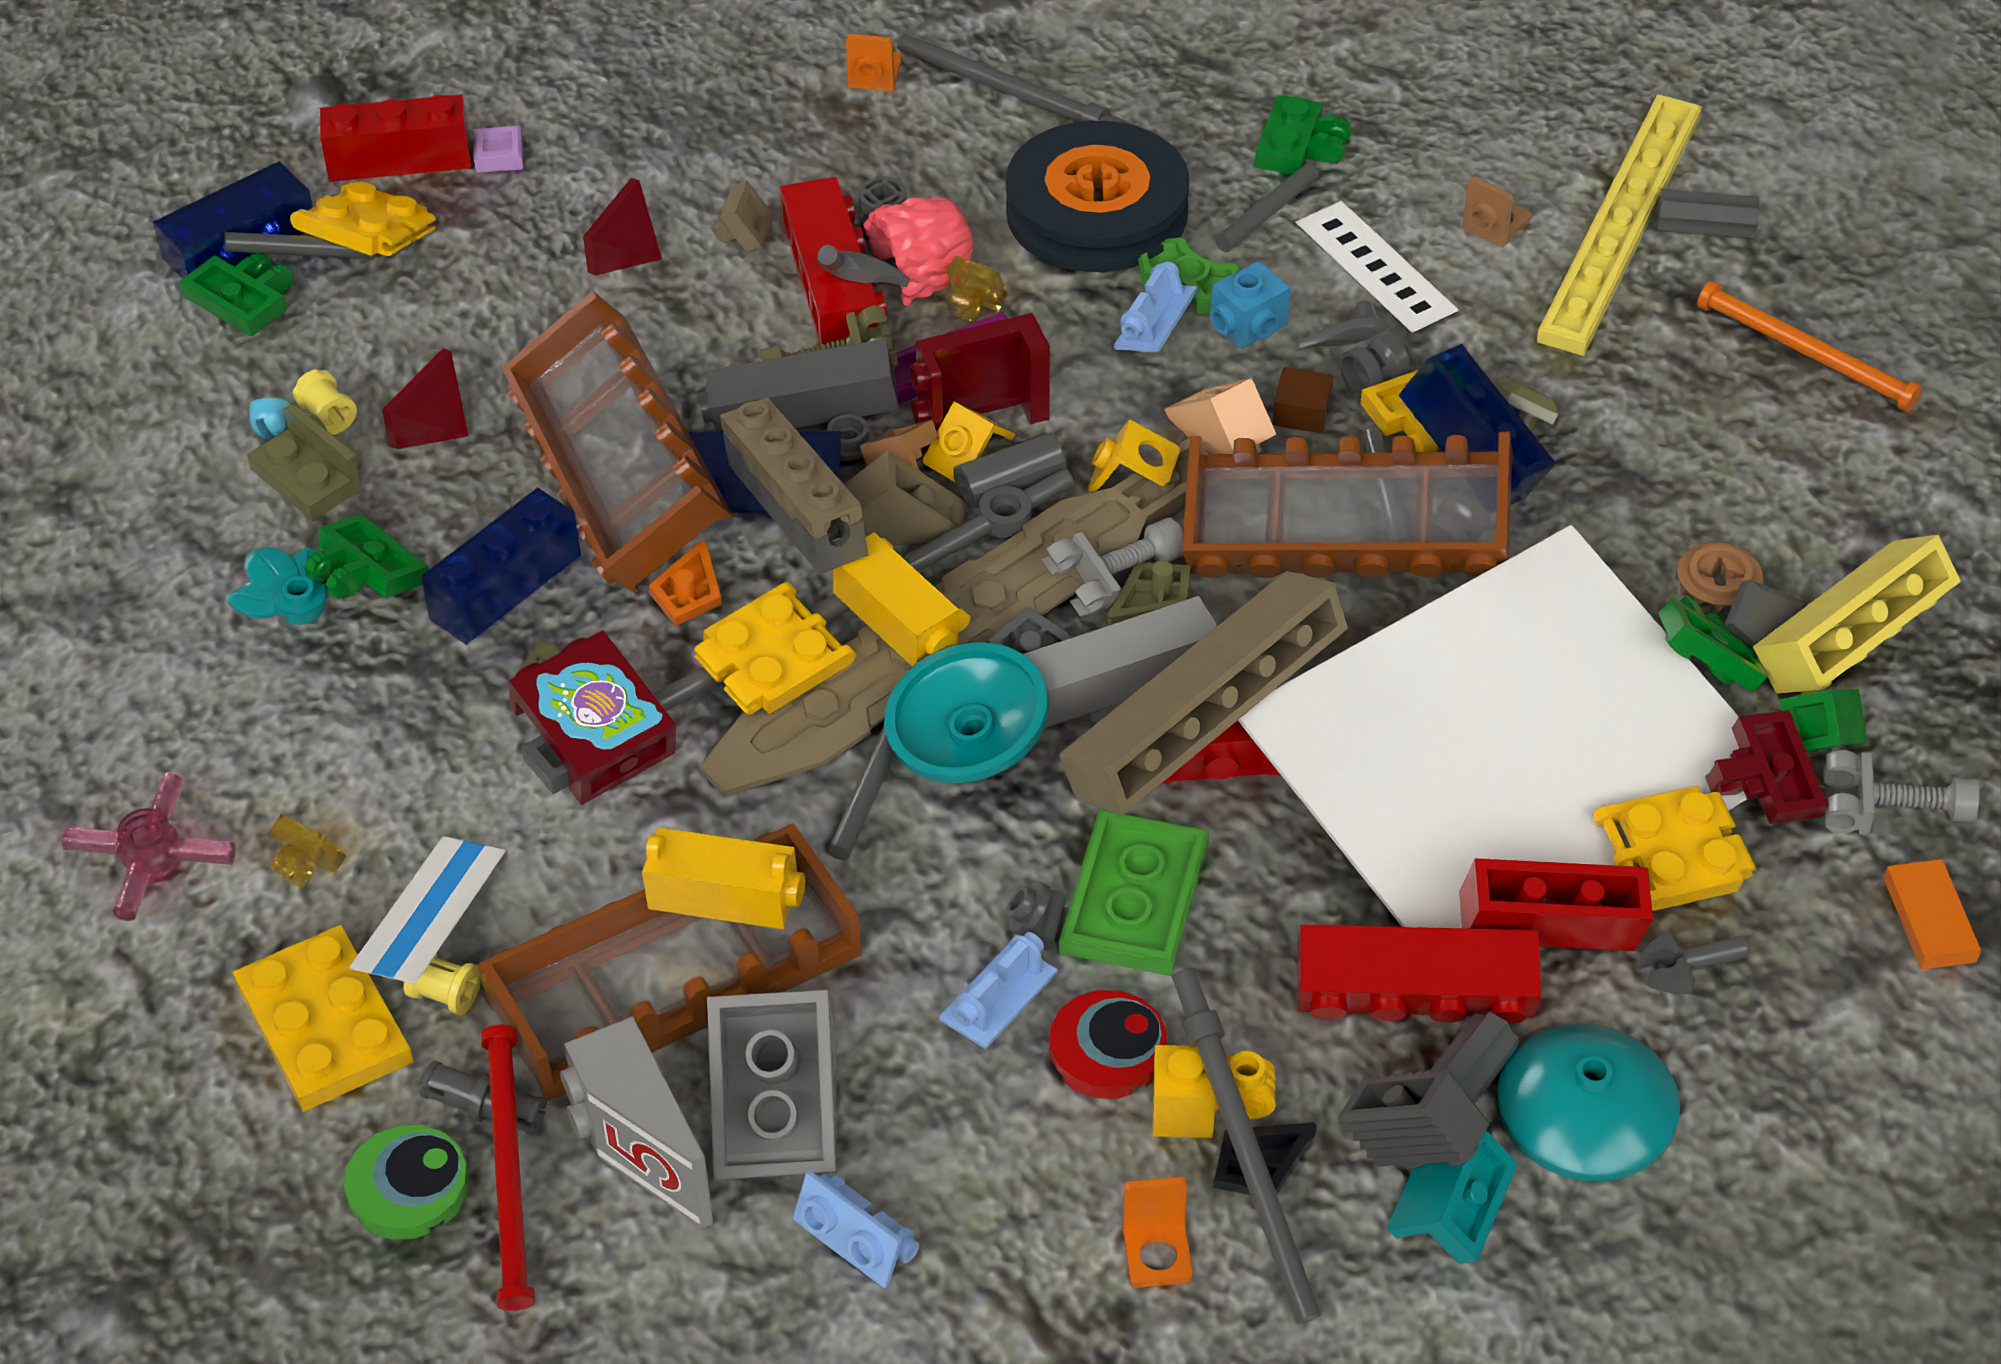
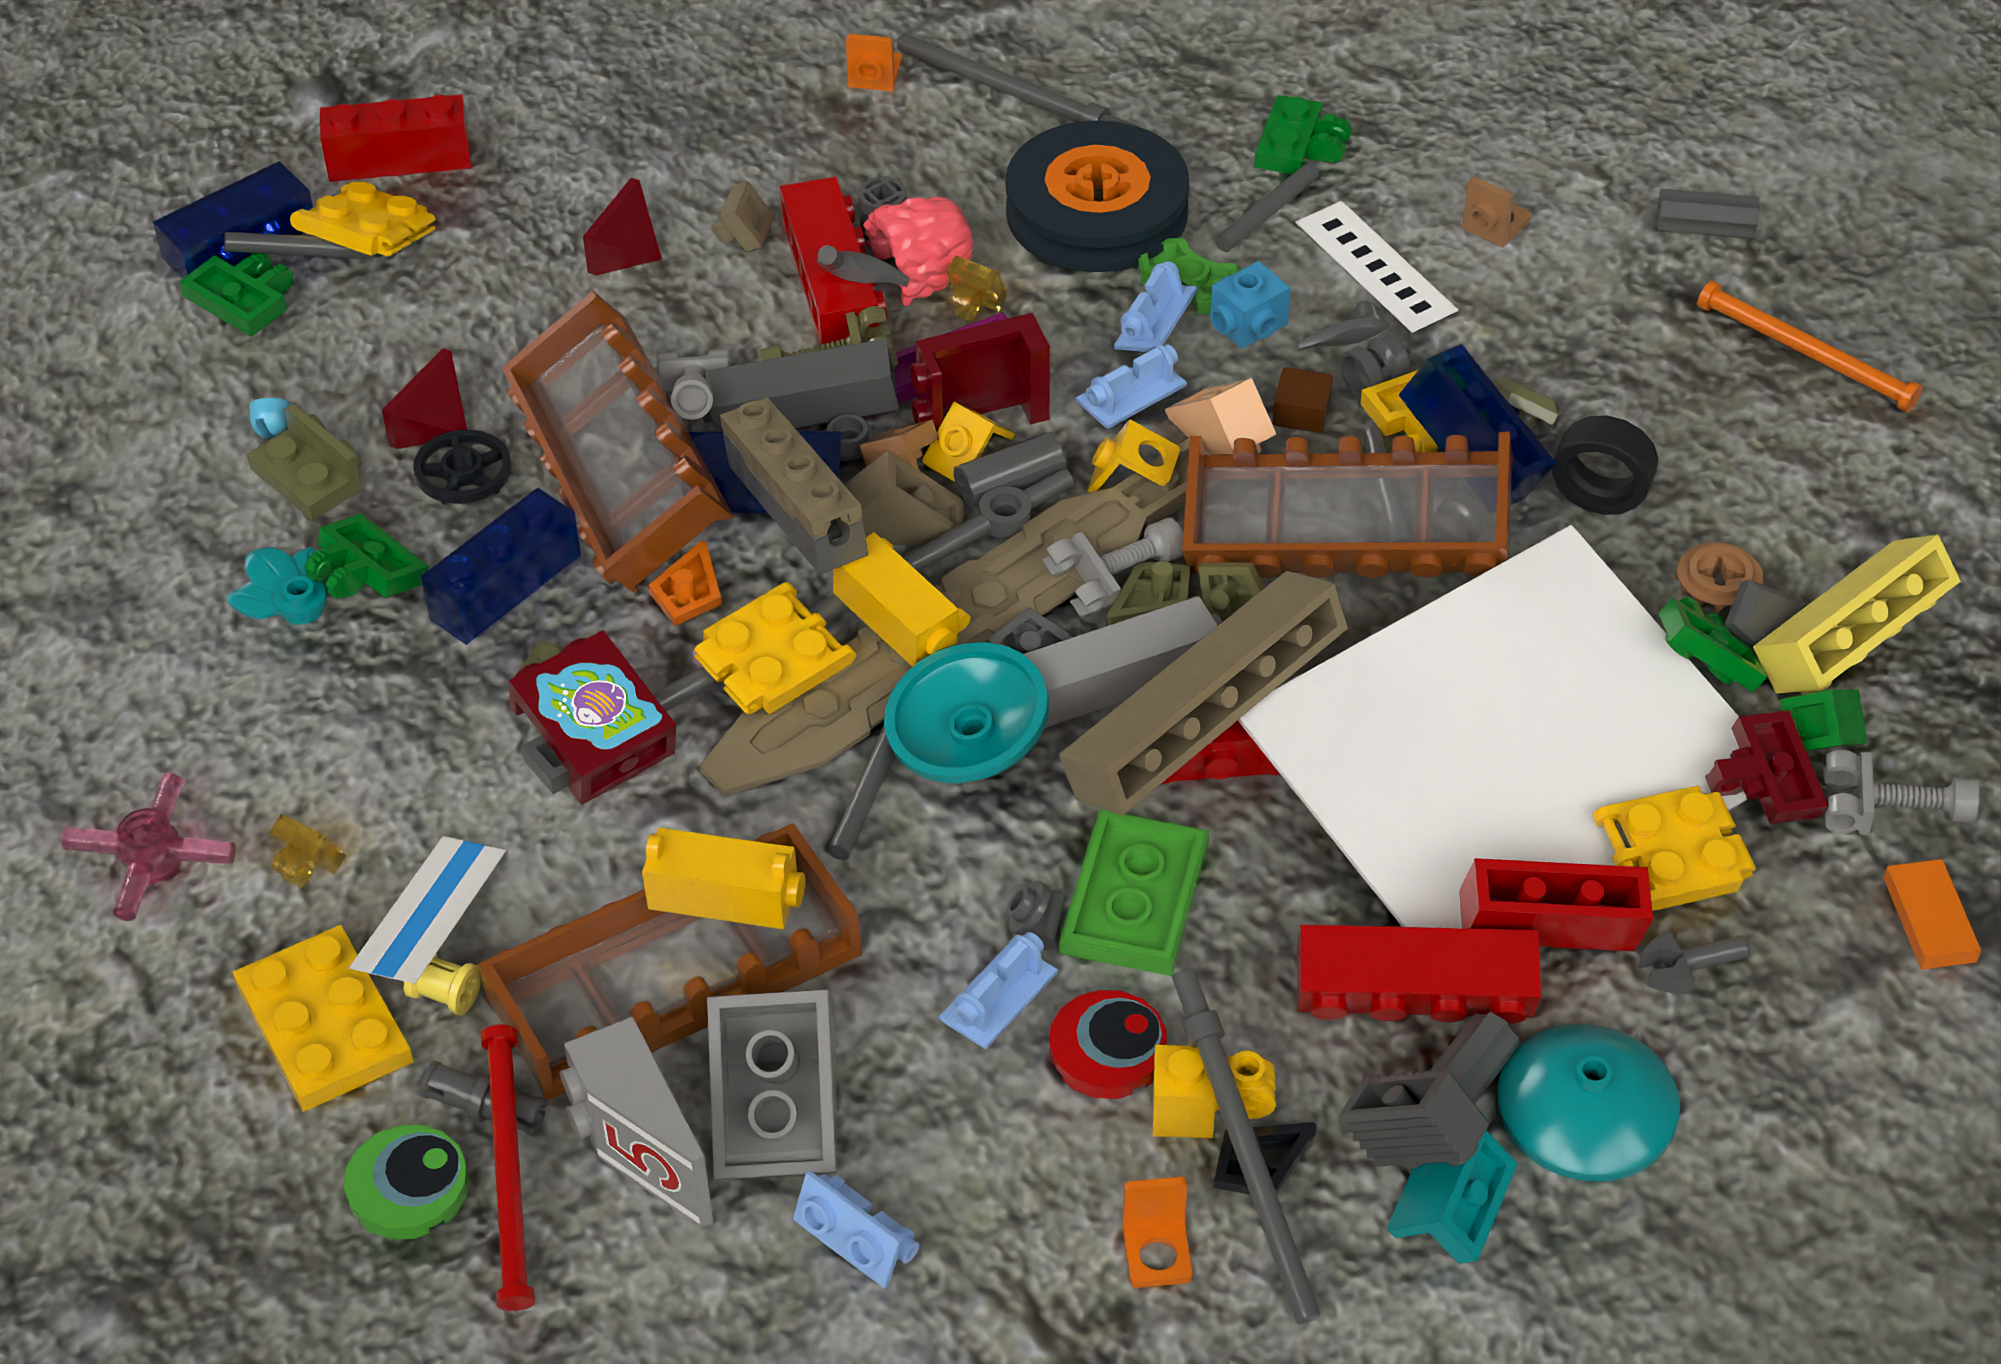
light yellow bush [292,369,357,435] -> none
lavender tile [474,126,523,173] -> none
light yellow tile [1537,94,1702,356] -> none
none -> black wheel [413,430,511,505]
none -> light grey bar [658,349,729,420]
none -> light blue hinge [1076,344,1187,429]
none -> olive piece [1198,562,1264,622]
none -> black tyre [1552,415,1659,515]

